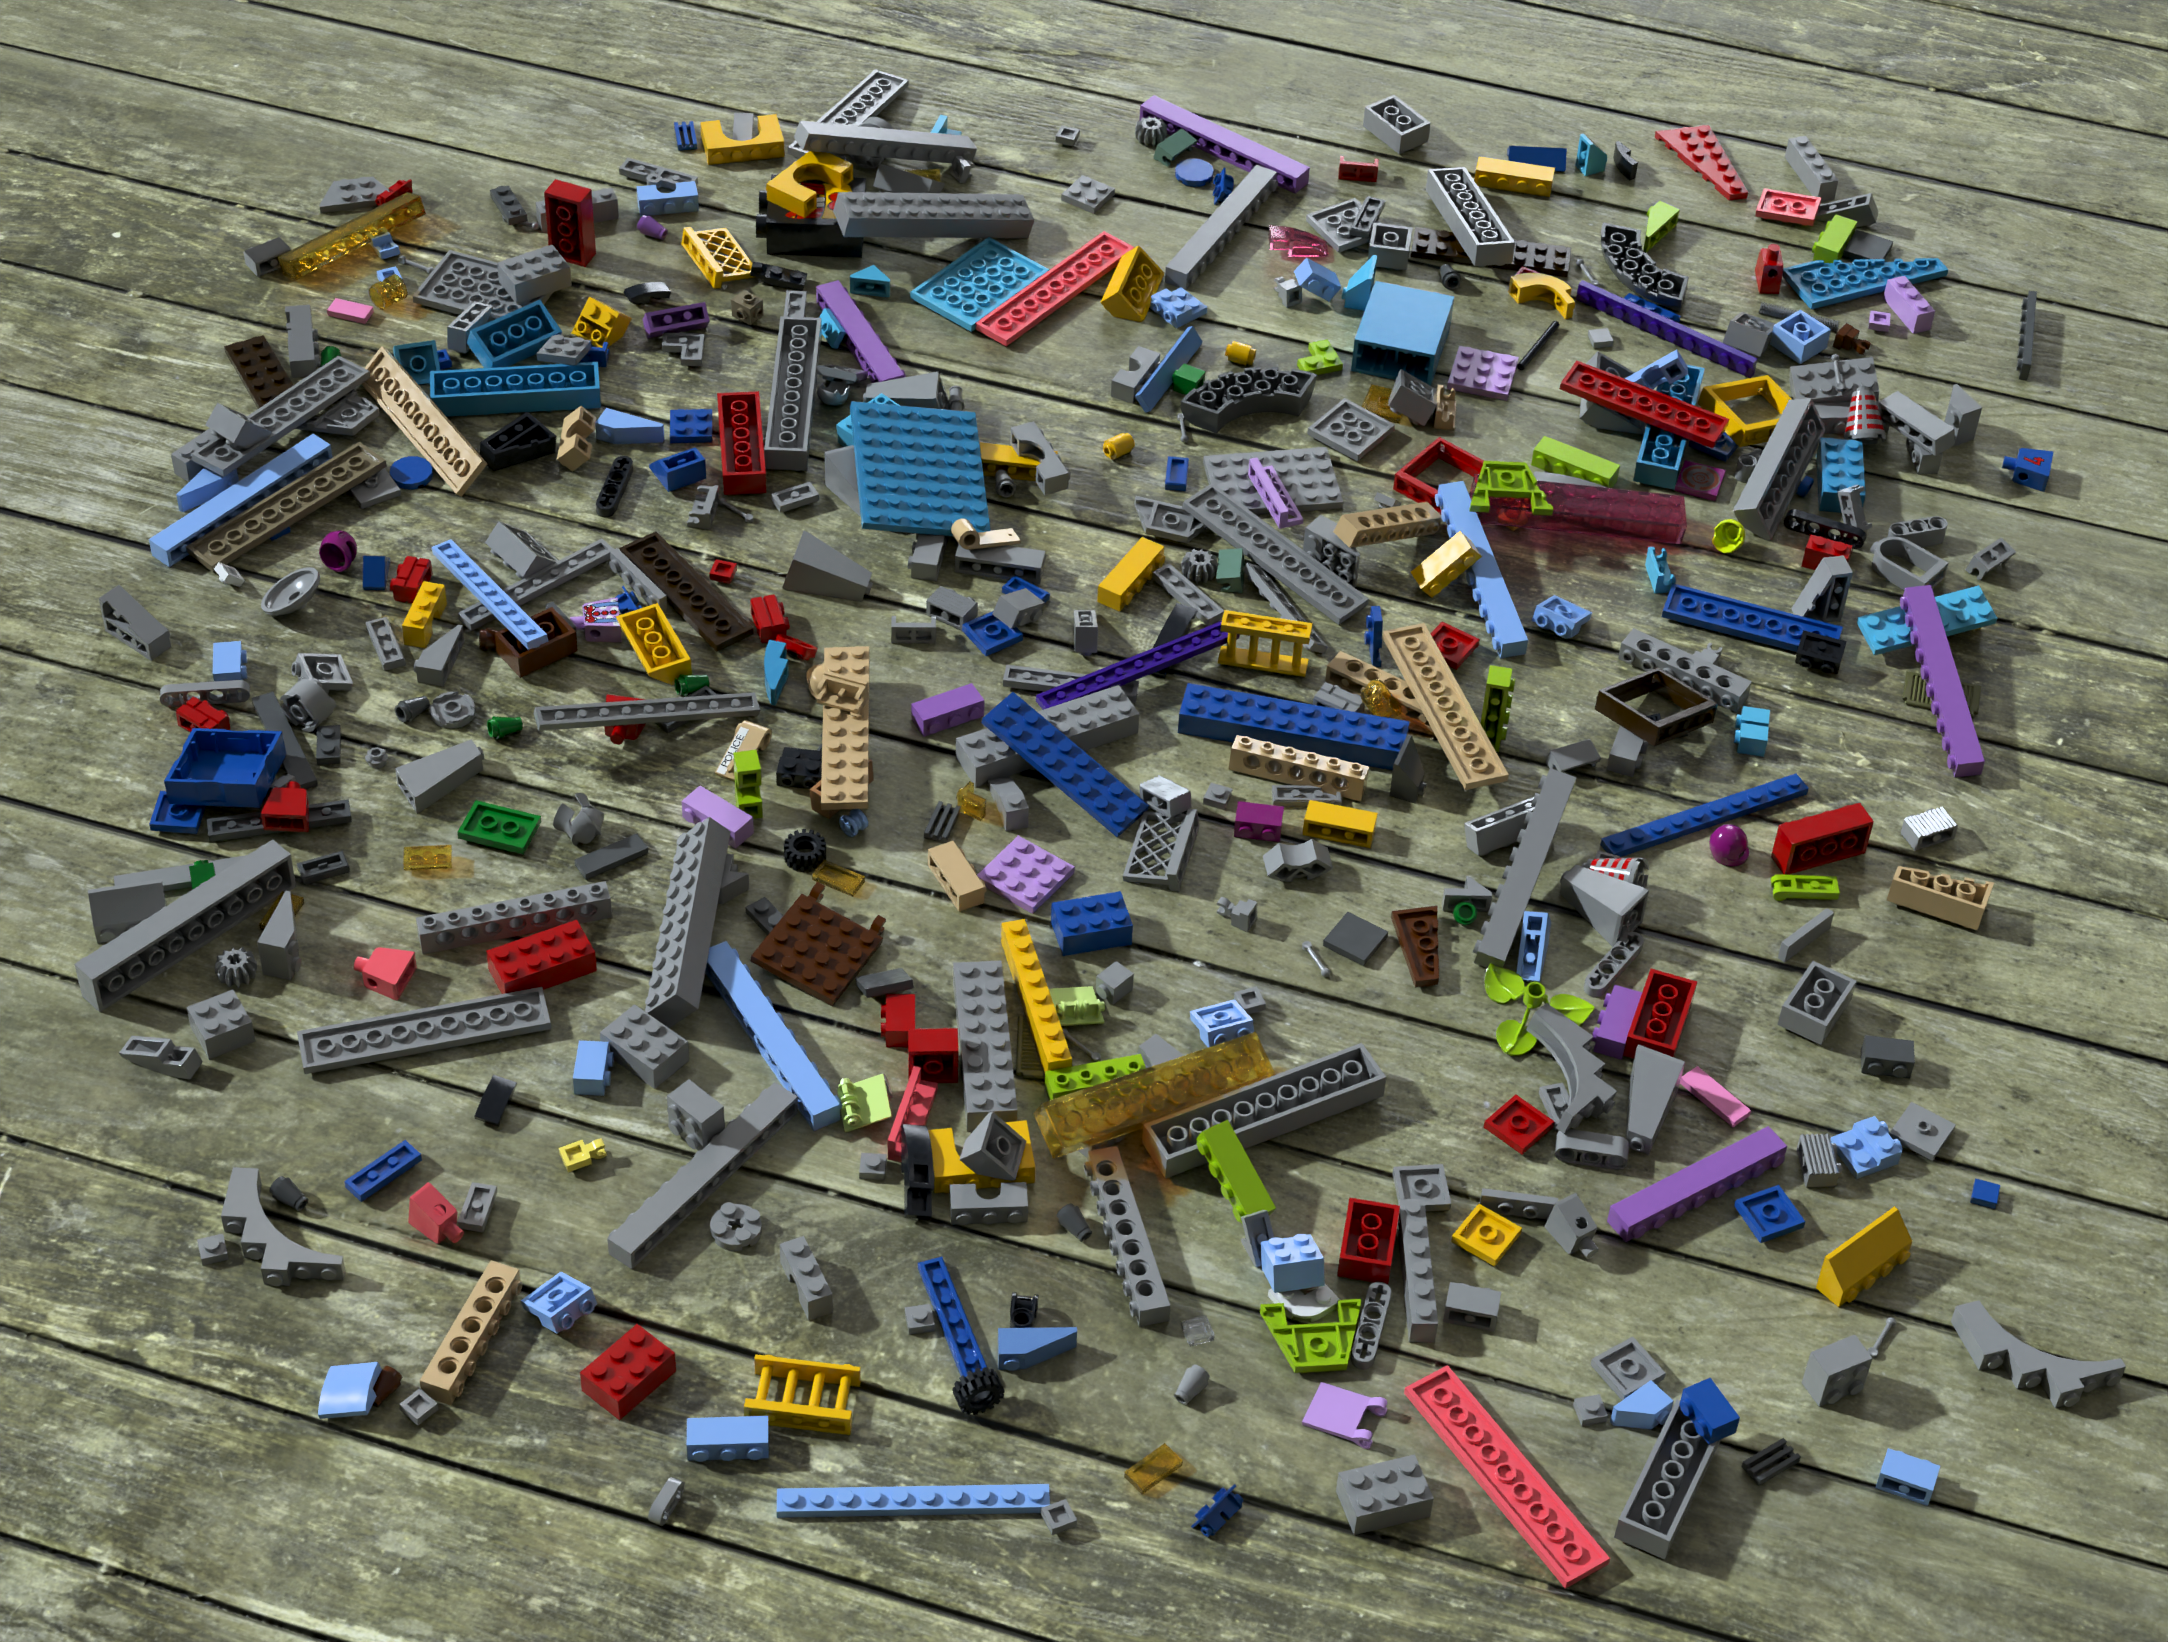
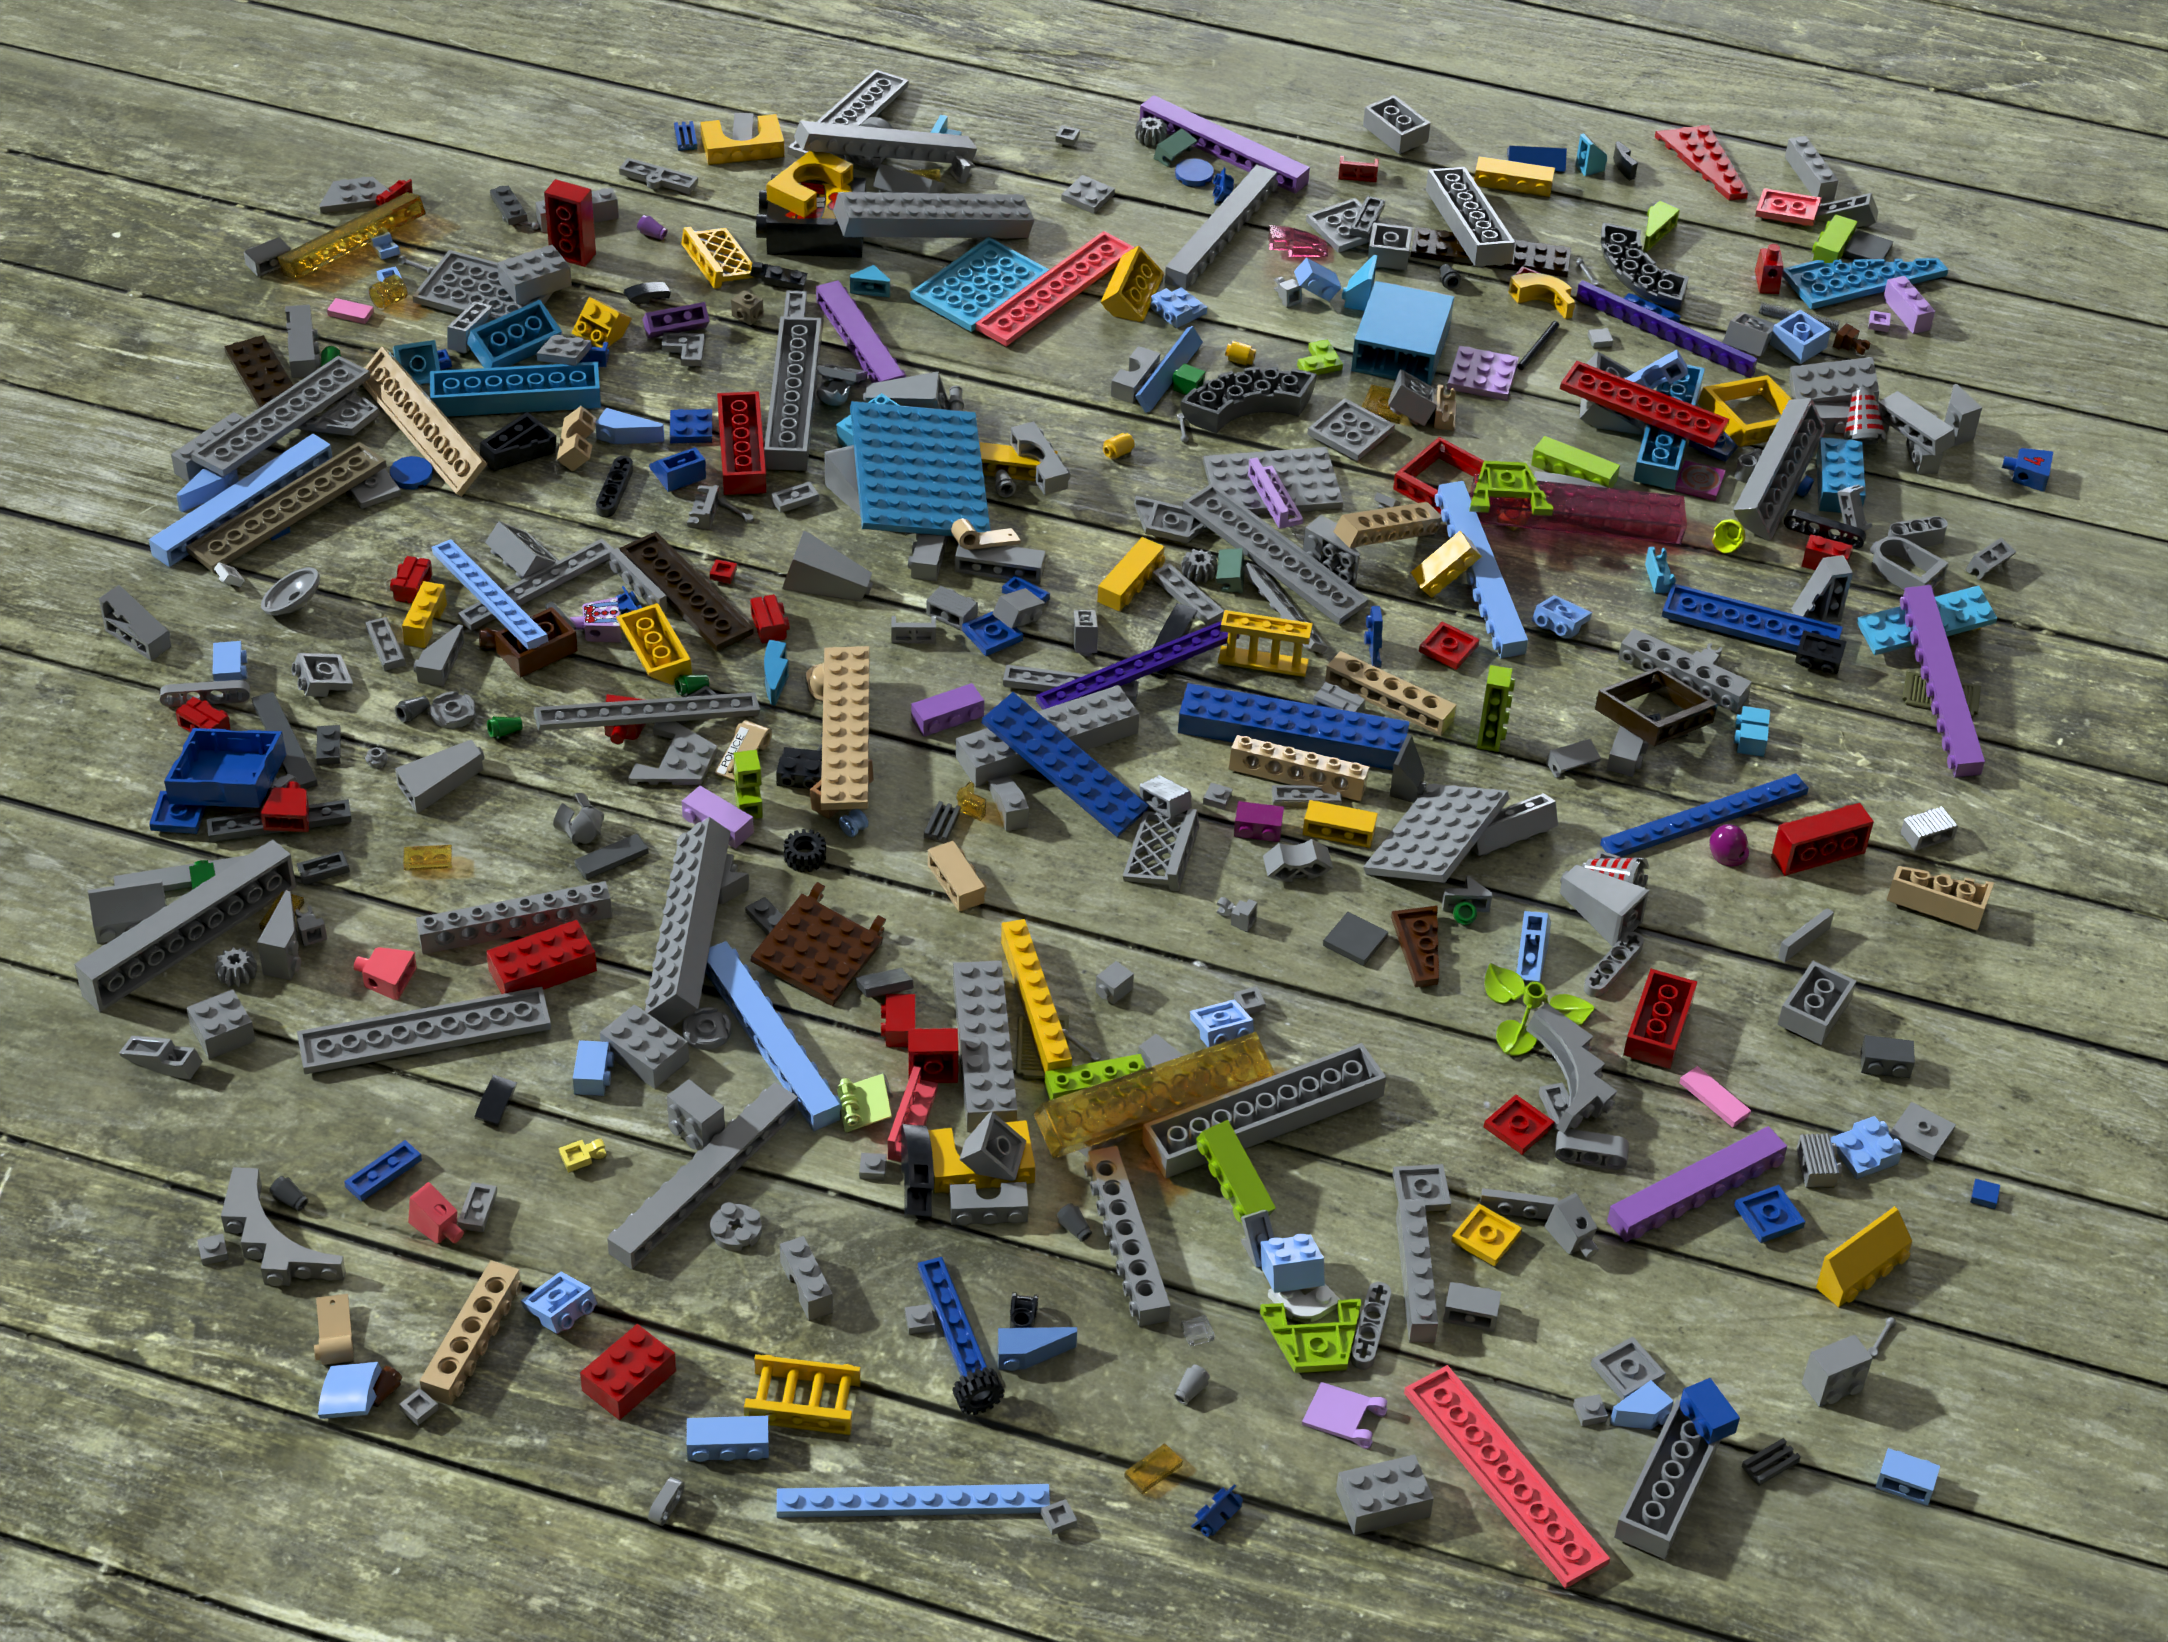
light grey slope [205,403,272,449] -> none
light grey brick [280,678,336,732] -> none
magenta helmet [319,530,357,572] -> none
blue slope [363,556,390,591] -> none
green plate [457,800,541,855] -> none
light blue arch [636,181,699,216] -> none
red plate [775,634,817,660] -> none
clear yellow tile [812,859,865,897] -> none
tan hinge [817,671,869,714] -> none
medium azure plate [819,308,846,349] -> none
lavender plate [977,835,1075,914] -> none
yellowish green hinge [1049,986,1105,1026] -> none
blue brick [1051,891,1133,956] -> none
blue tile [1165,456,1189,491] -> none
light grey hinge [1302,941,1331,977] -> none
red brick [1337,1197,1400,1285] -> none
clear yellow piece [1361,679,1402,718] -> none
tan plate [1382,623,1509,790] -> none
light grey brick [1473,768,1576,968] -> none
medium lavender brick [1591,985,1642,1060] -> none
light grey slope [1626,1044,1685,1155] -> none
lime plate [1771,874,1840,901] -> none
light grey hinge [1831,354,1844,392] -> none
light grey arch [1951,1300,2126,1408] -> none
dark grey plate [2016,290,2037,381] -> none
none -> light grey piece [295,905,327,946]
none -> tan door [314,1294,354,1365]
none -> light grey wing [628,721,717,785]
none -> light grey tile [682,1007,731,1050]
none -> light grey plate [1363,784,1510,883]

